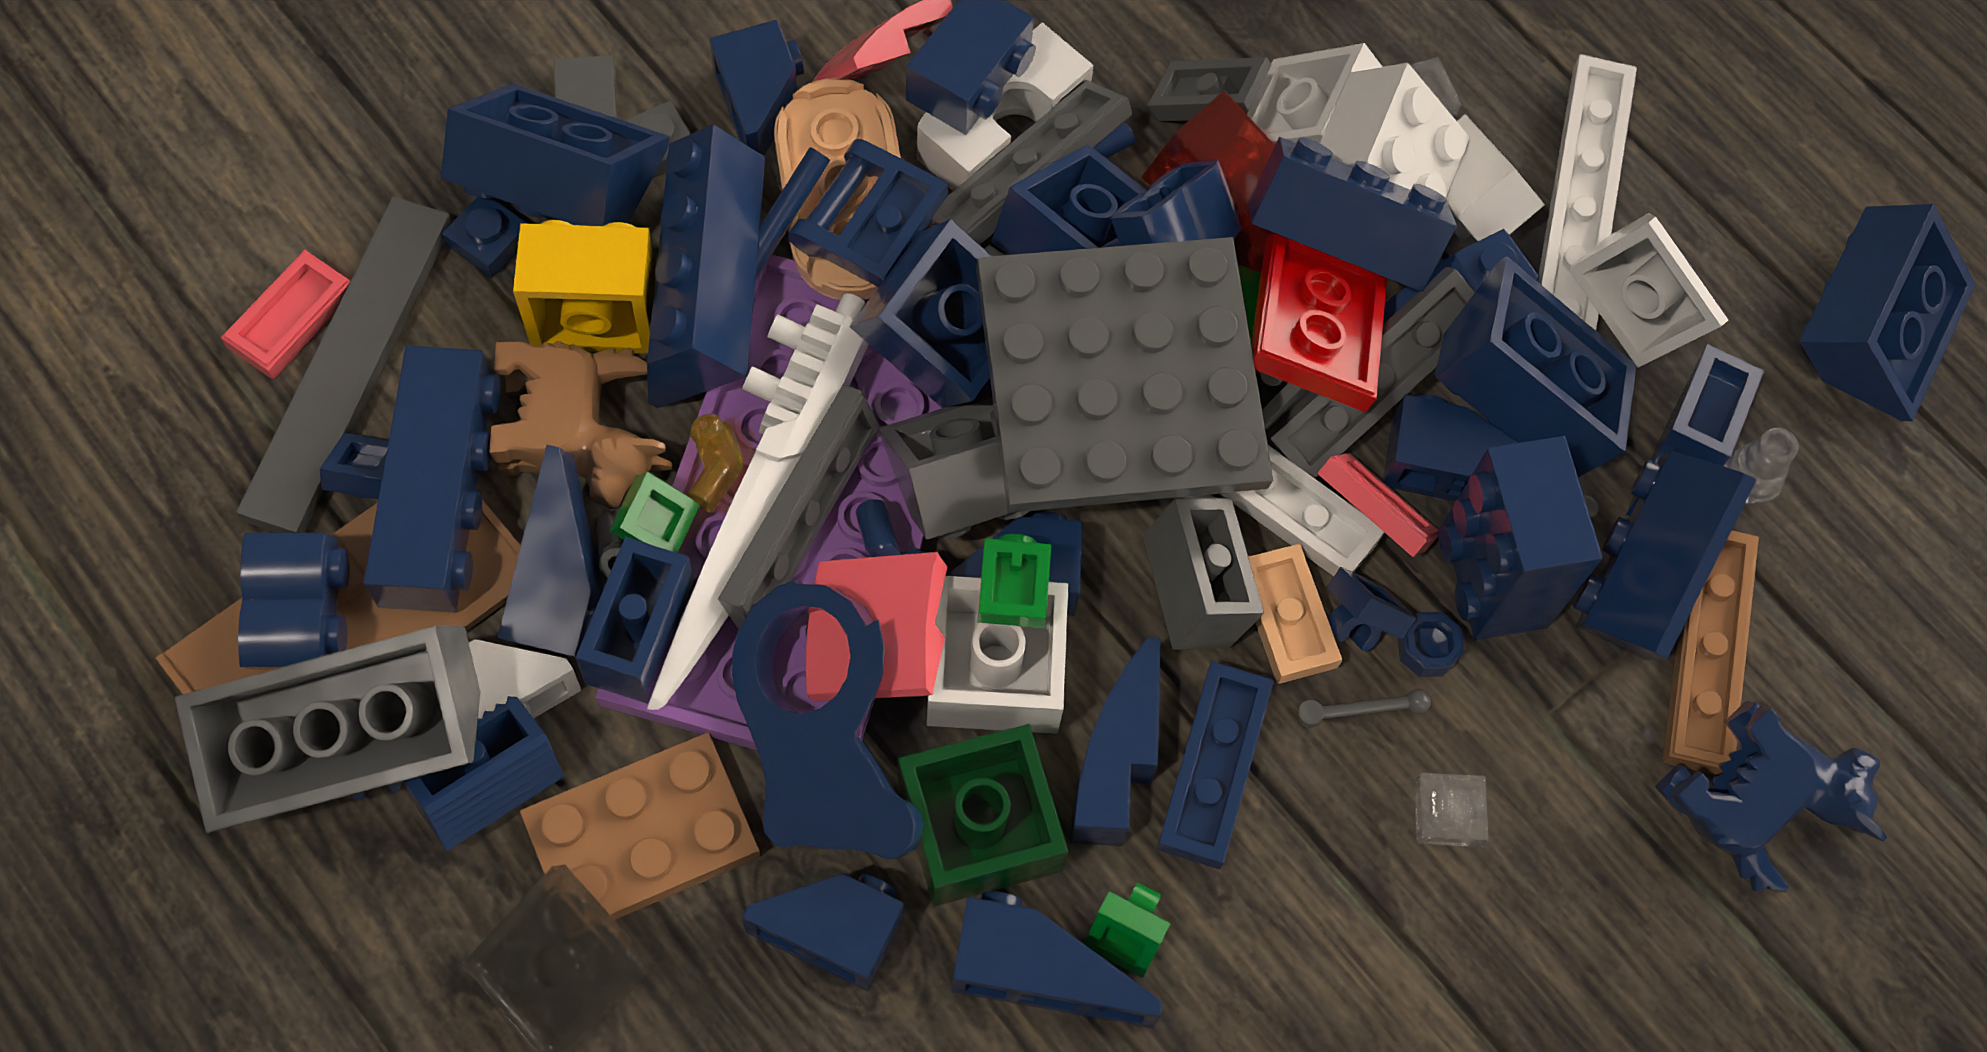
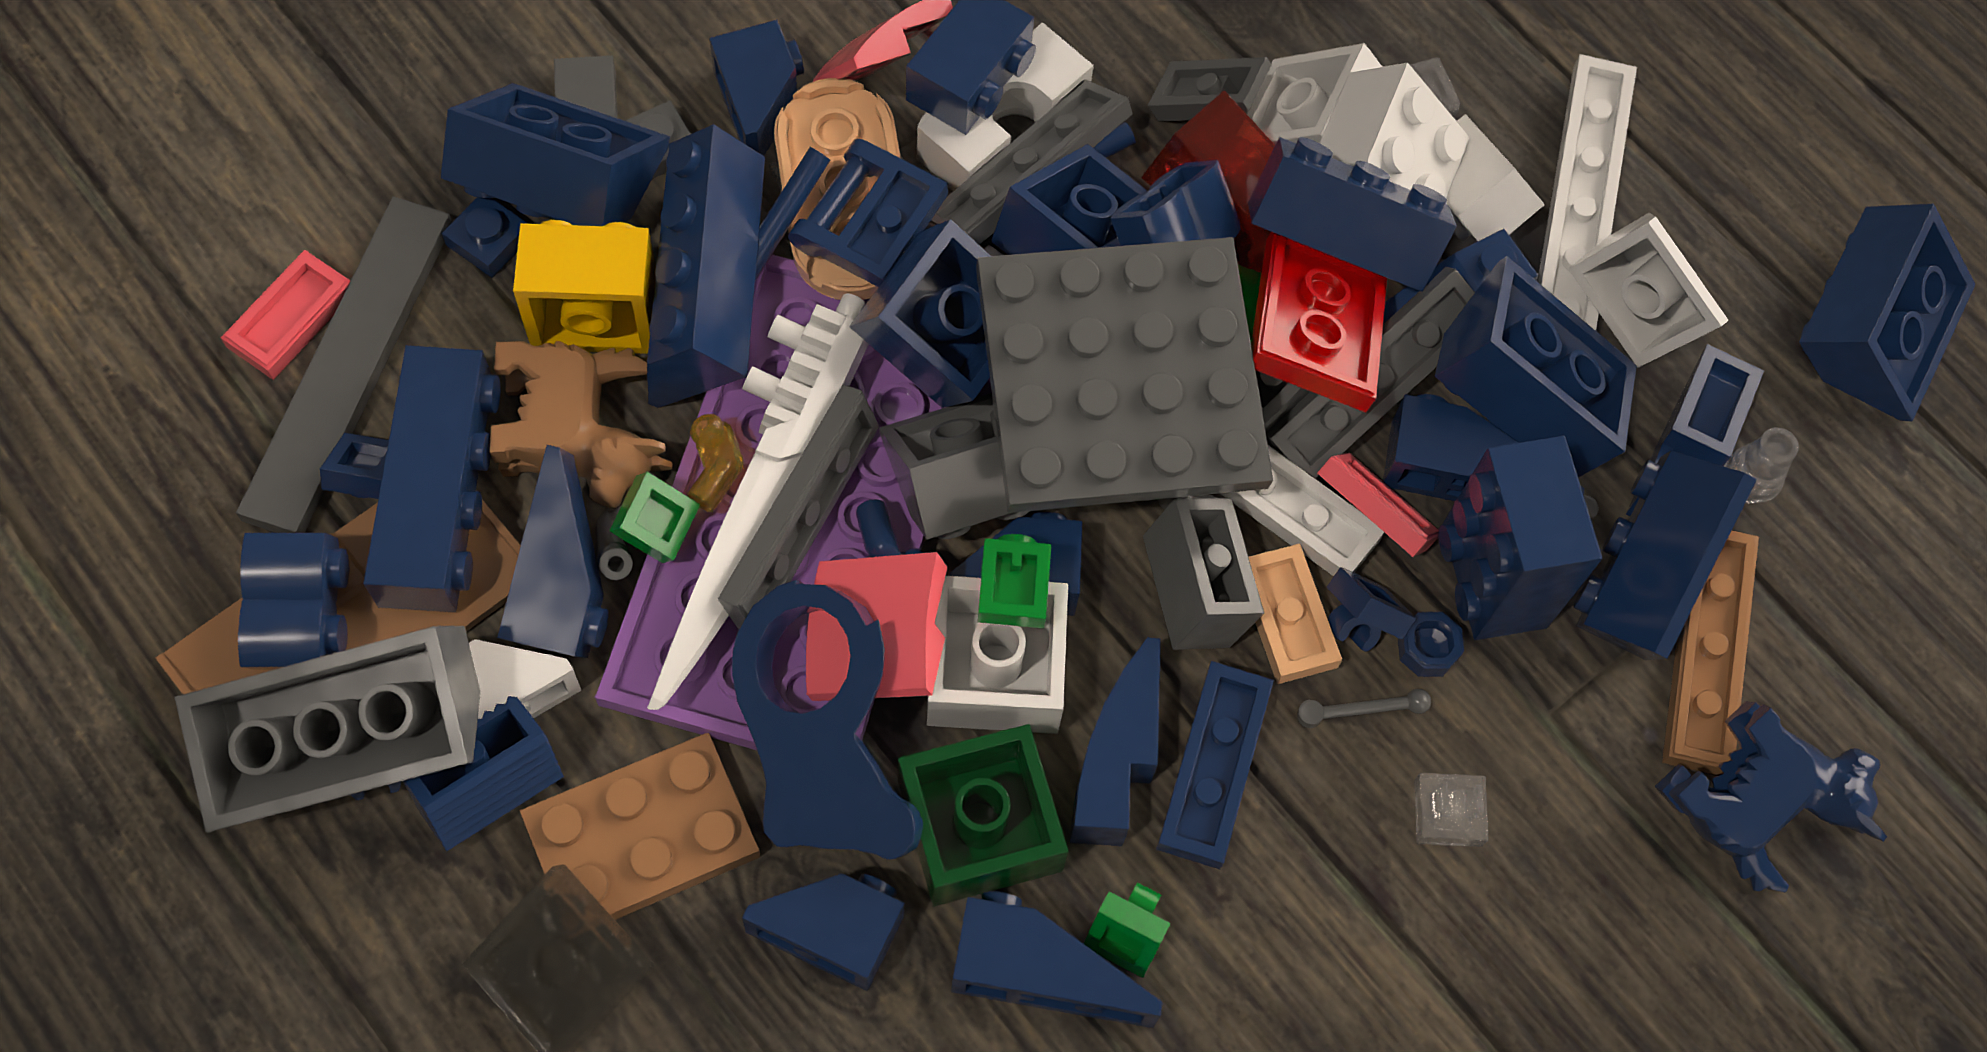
dark blue brick [576,537,695,704] -> none

